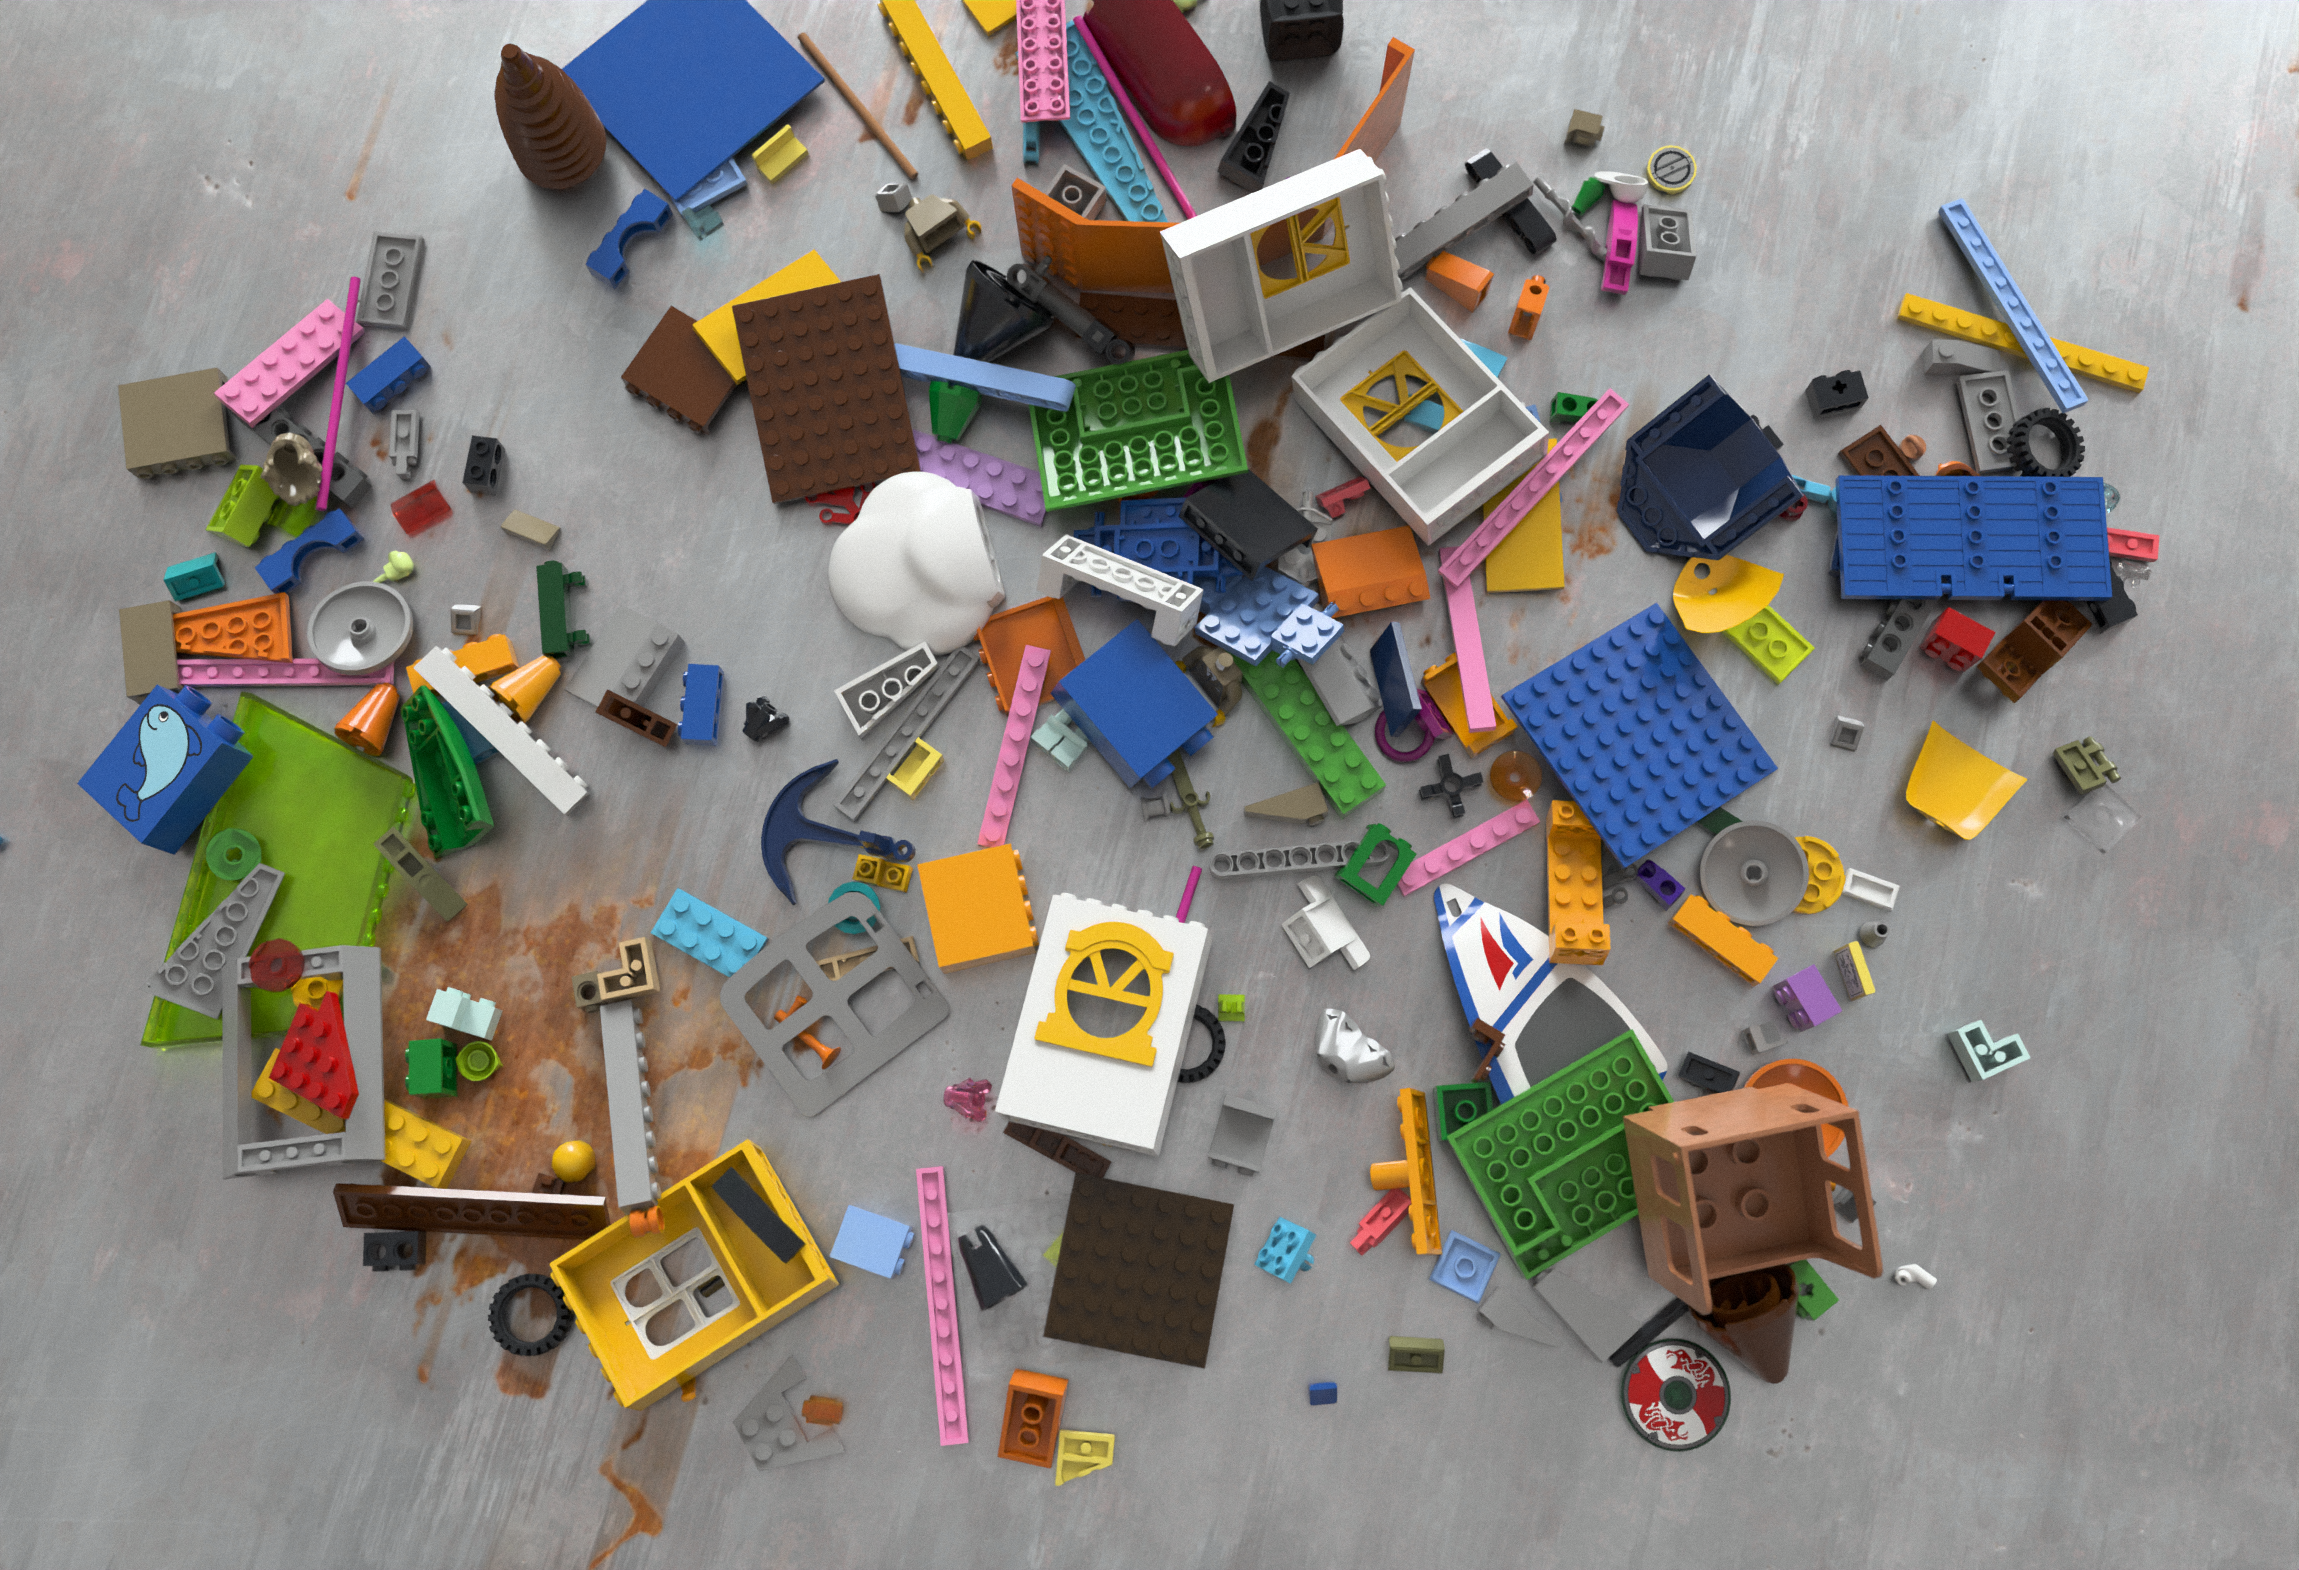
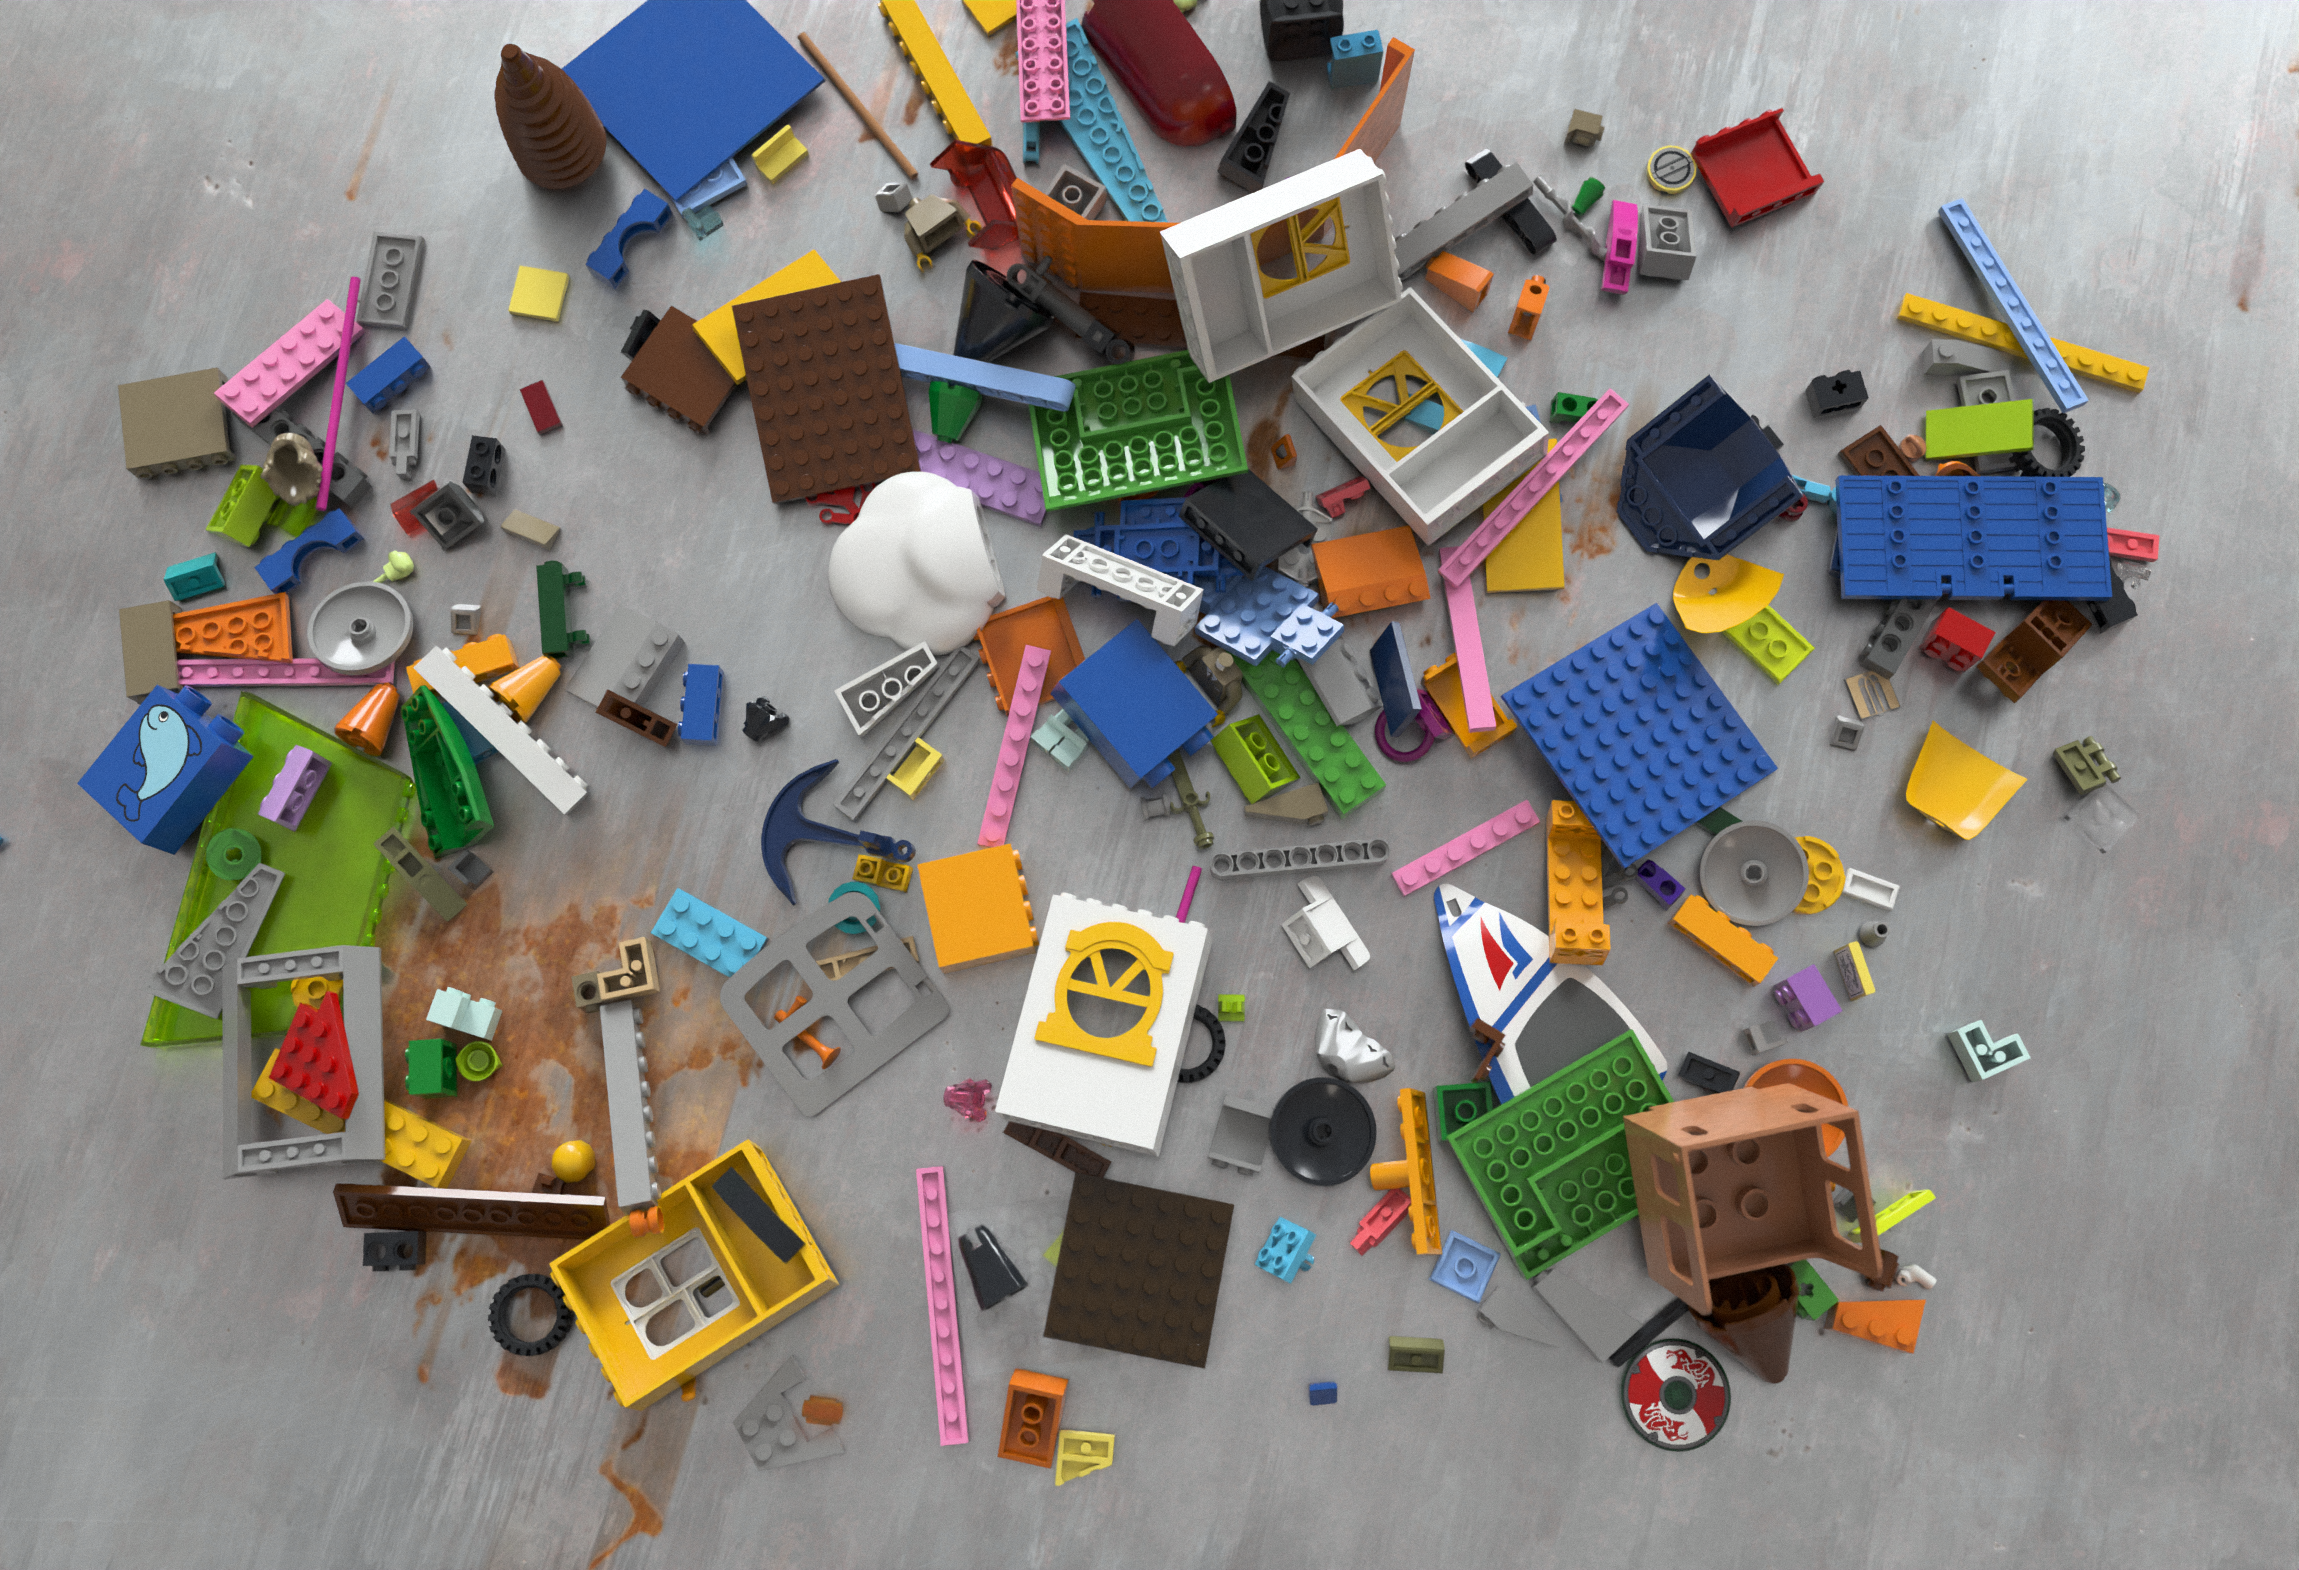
clear red tile [249,938,305,993] -> none
light blue brick [830,1205,914,1279] -> none
dark pink piece [1073,15,1197,220] -> none
green panel [1334,823,1417,906] -> none
black pin [1419,754,1484,819] -> none
clear orange dish [1490,750,1542,802] -> none
white cap [1594,171,1648,203] -> none
none -> lavender slope [258,745,332,832]
none -> dark grey slope [410,481,484,551]
none -> dark grey panel [448,849,494,890]
none -> light yellow tile [508,265,570,322]
none -> dark red tile [519,380,563,435]
none -> black hinge [621,309,661,361]
none -> clear red windscreen [930,140,1019,250]
none -> lime slope [1210,714,1301,804]
none -> black dish [1269,1077,1377,1186]
none -> orange slope [1271,434,1297,470]
none -> dark azure panel [1326,30,1383,90]
none -> red panel [1690,108,1824,228]
none -> orange wedge [1824,1299,1926,1354]
none -> piece [1844,670,1901,721]
none -> neon yellow tile [1847,1189,1936,1243]
none -> reddish brown brick [1864,1249,1899,1292]
none -> lime tile [1926,399,2034,461]

